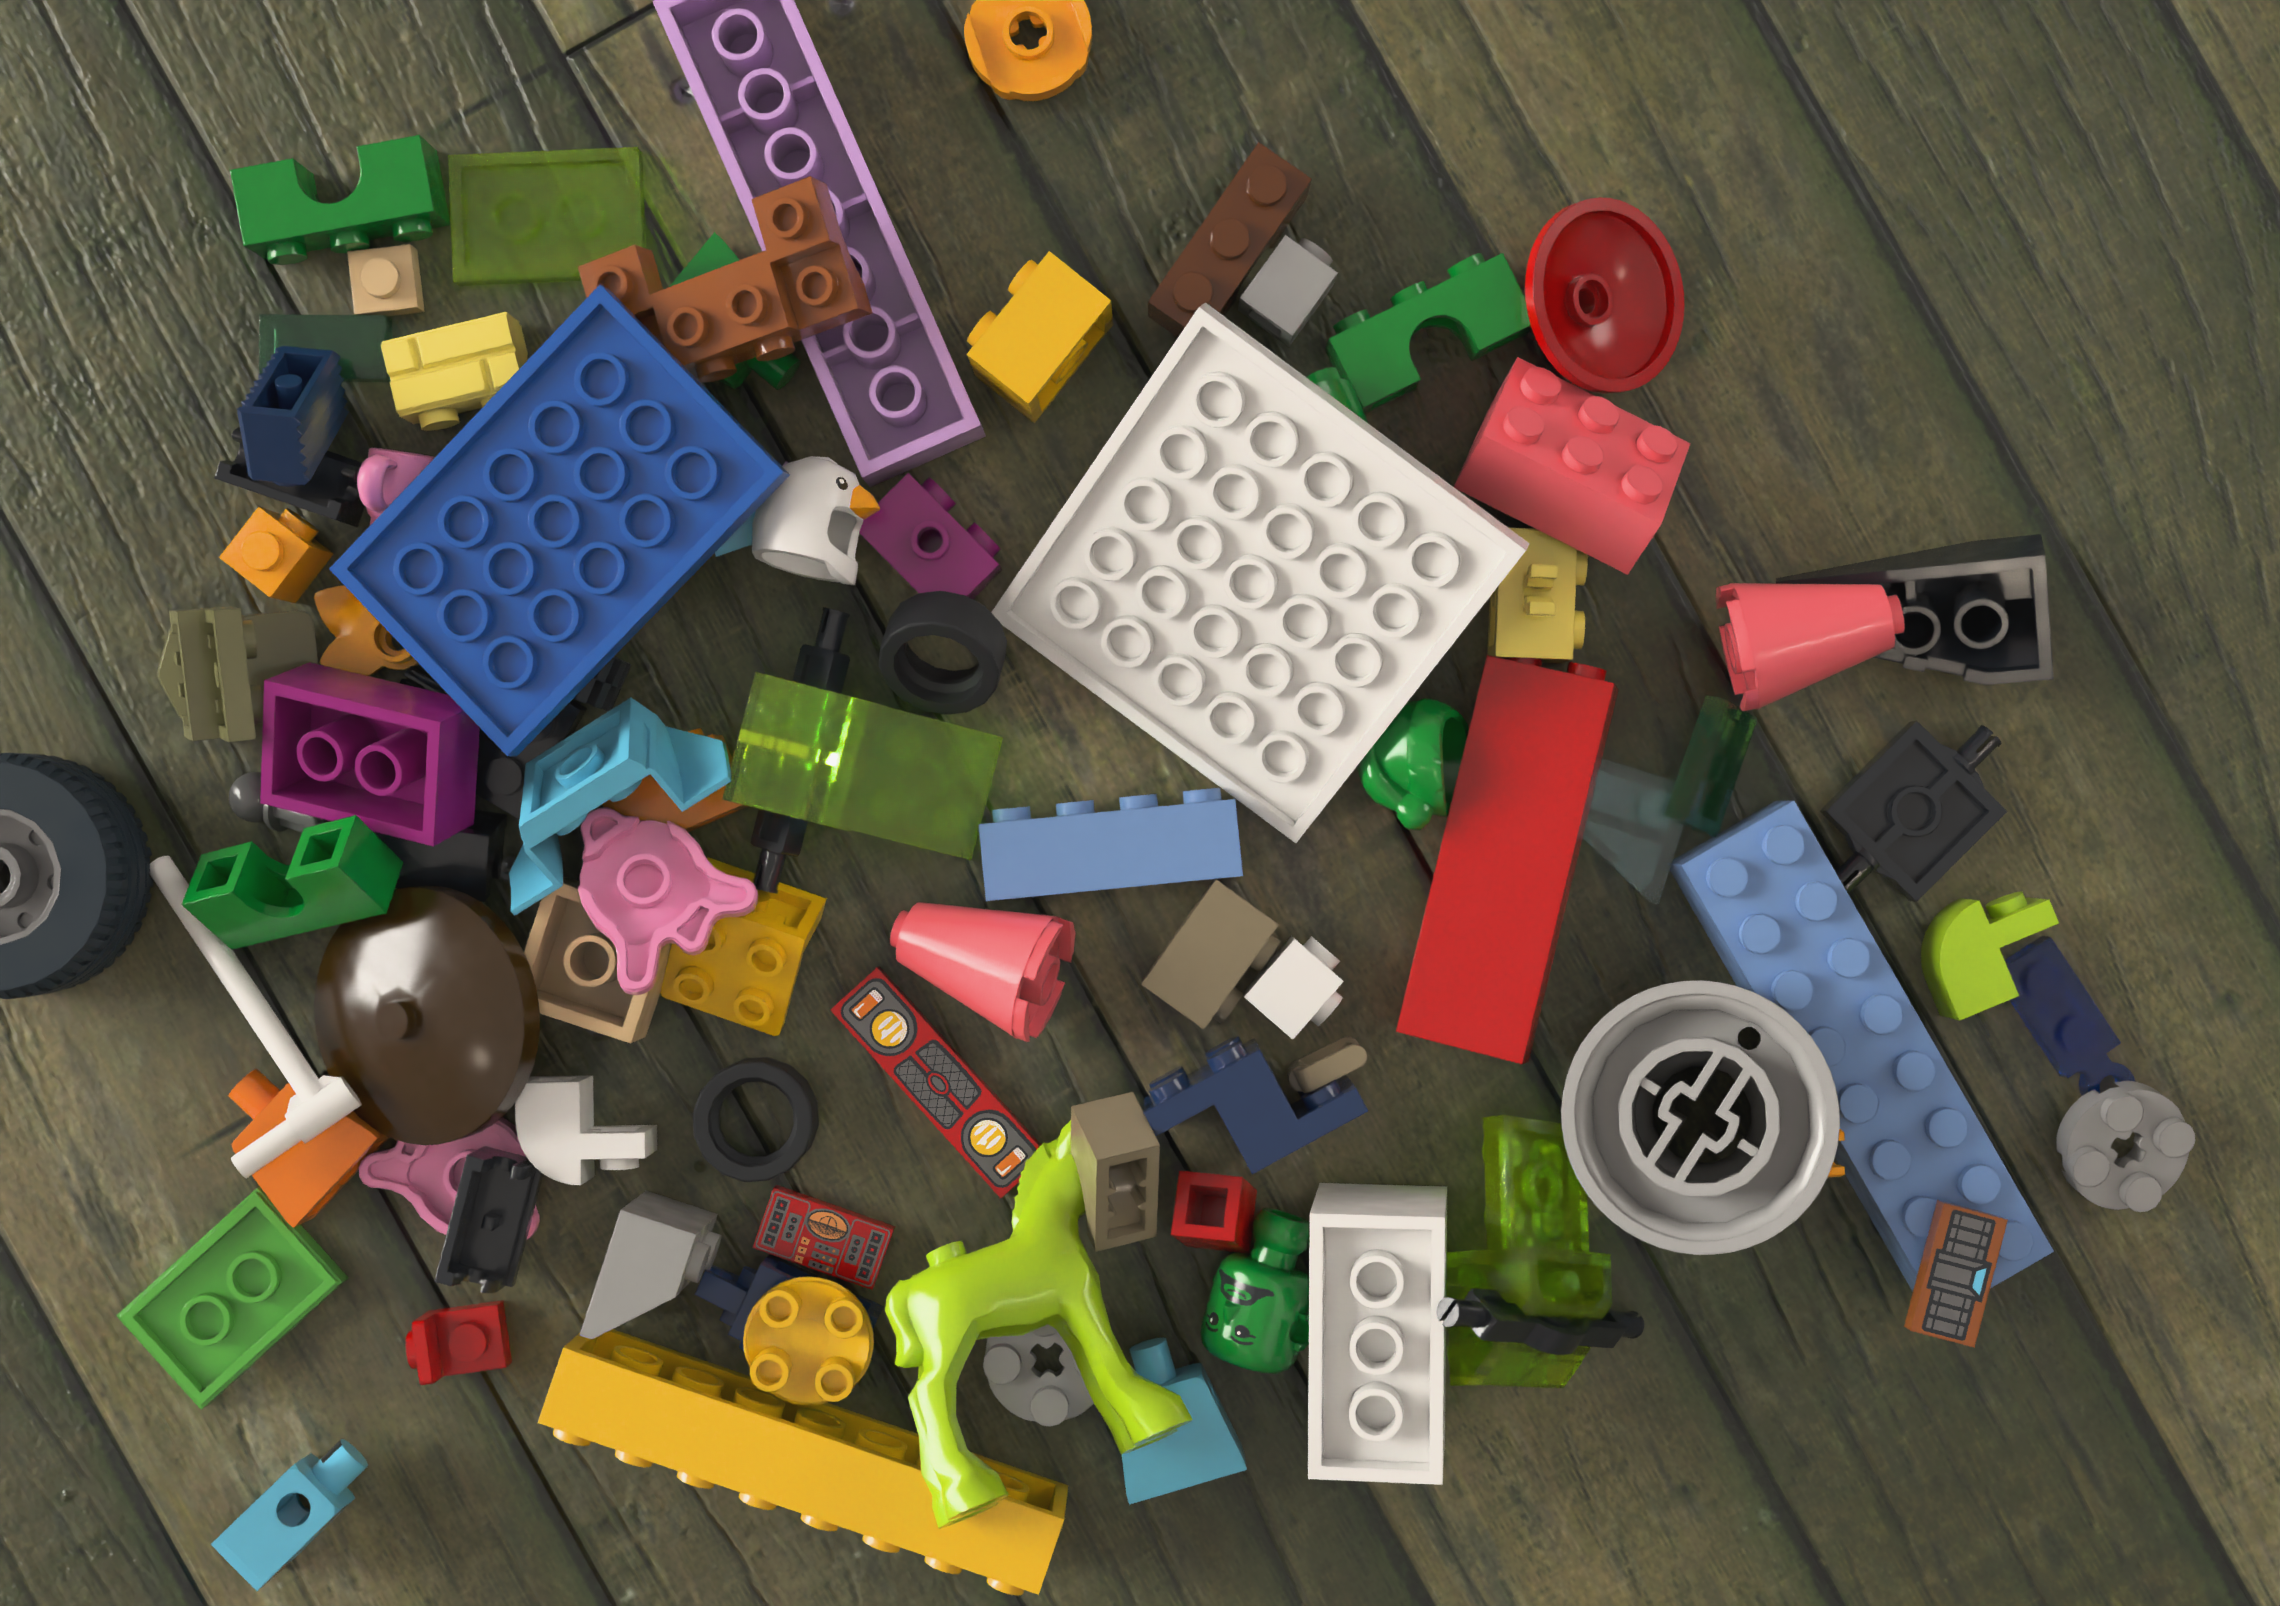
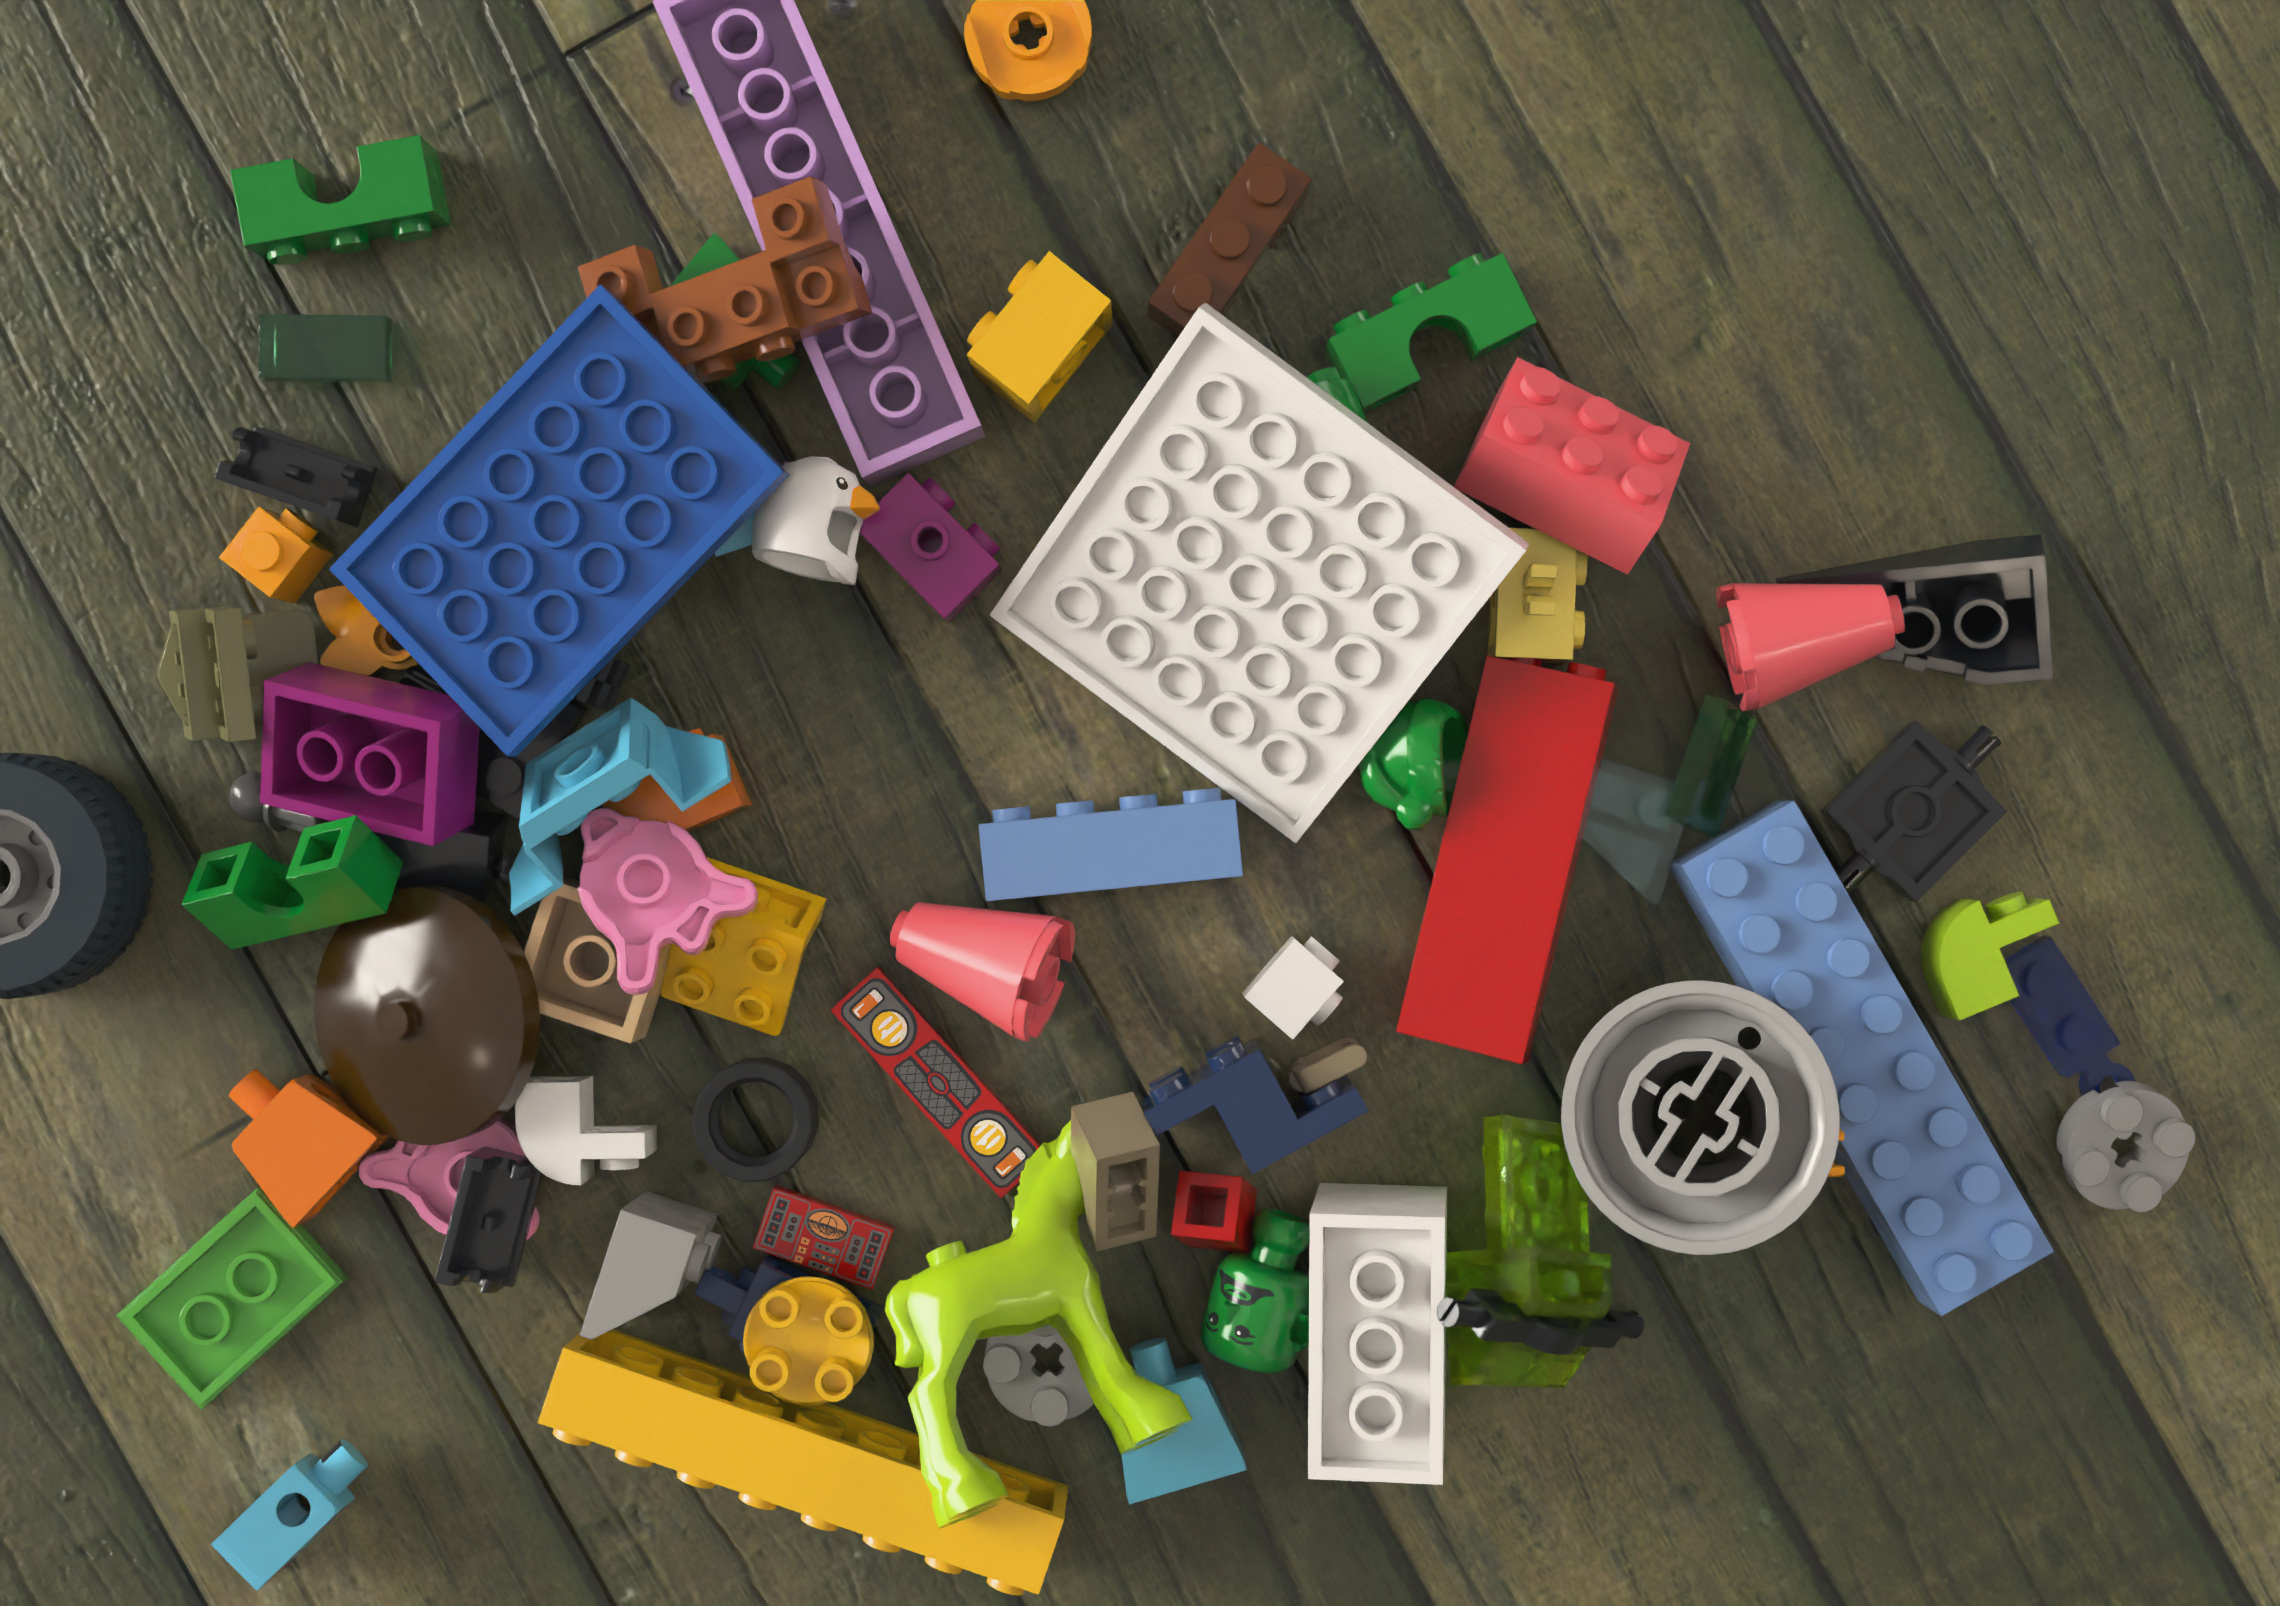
white bar [149,856,362,1179] -> none
dark blue brick [237,346,349,487] -> none
tan plate [347,244,425,319] -> none
bright pink piece [357,448,435,525] -> none
light yellow brick [381,312,528,431] -> none
red bracket [406,1300,512,1385] -> none
clear neon green tile [448,147,646,286] -> none
clear neon green piece [722,607,1003,894] -> none
black tyre [879,591,1007,715] -> none
dark tan brick [1141,879,1281,1029] -> none
light grey brick [1238,235,1338,347] -> none
red dish [1525,197,1685,394] -> none
tile [1904,1200,2008,1348] -> none

